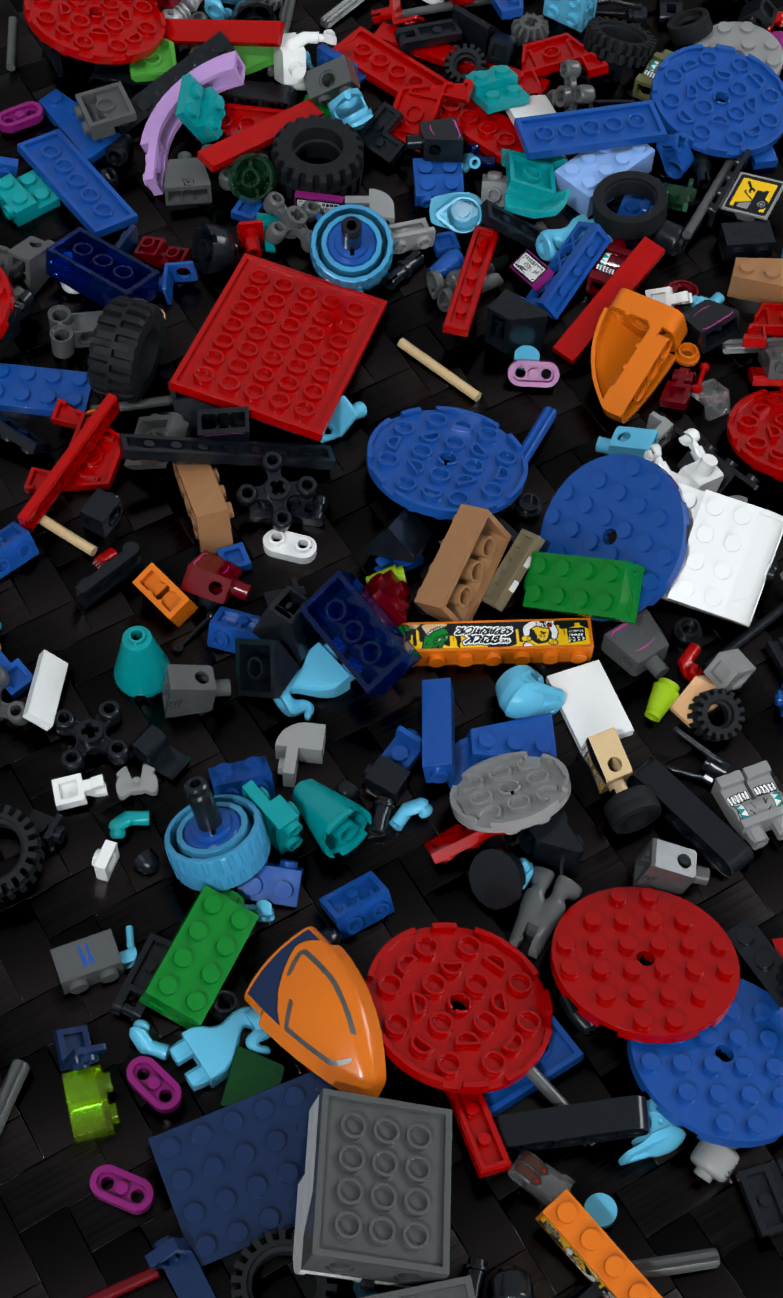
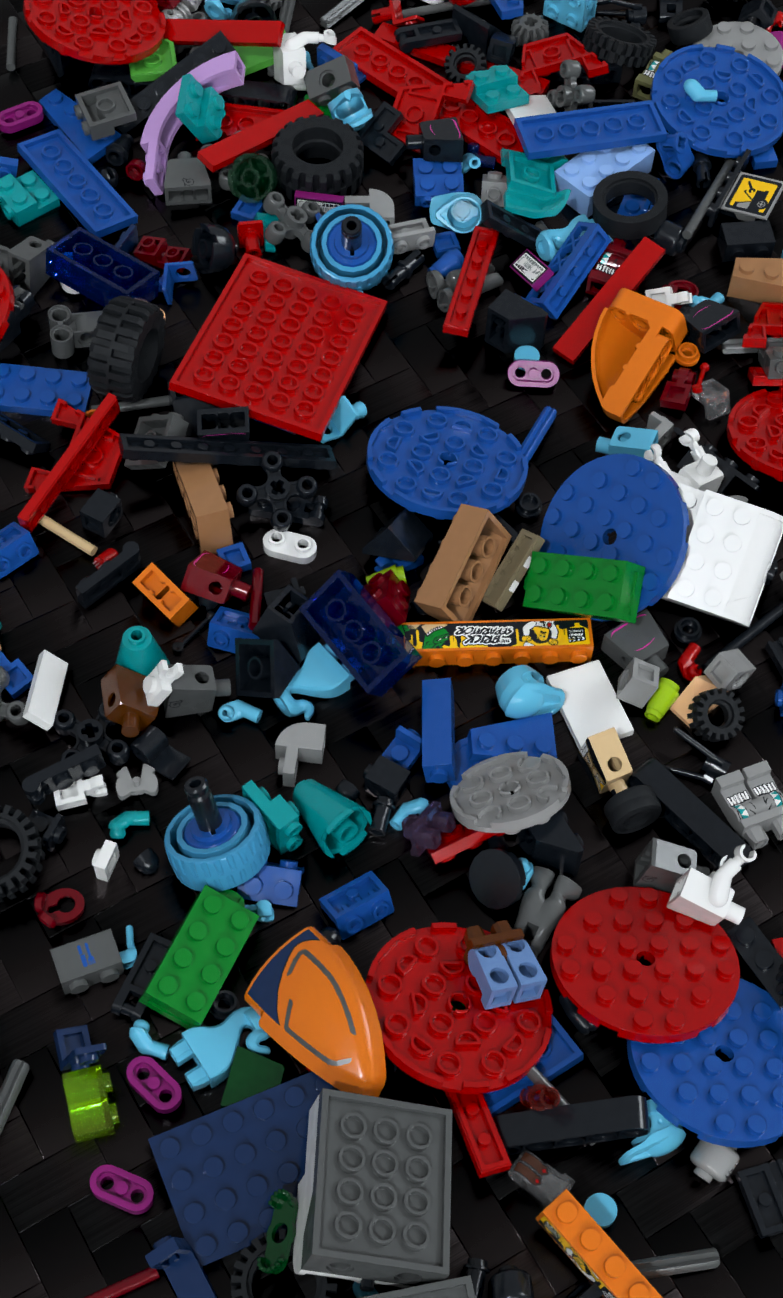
blue bracket [208,756,276,799] -> none
tan bar [397,338,482,402] -> none
clear green bracket [664,178,697,212] -> none
none -> black plate [22,743,106,805]
none -> dark red piece [34,888,85,929]
none -> reddish brown torso [101,664,159,738]
none -> dark red hinge [126,159,146,181]
none -> white plate [143,660,184,707]
none -> medium azure arm [218,700,263,723]
none -> dark red bar [248,568,264,631]
none -> dark green piece [257,1189,298,1274]
none -> clear purple hips [402,801,456,857]
none -> medium blue hips [463,920,548,1010]
none -> clear red pin [520,1084,560,1111]
none -> light grey brick [616,657,660,709]
none -> white torso [666,844,757,926]
none -> medium azure arm [683,79,718,102]

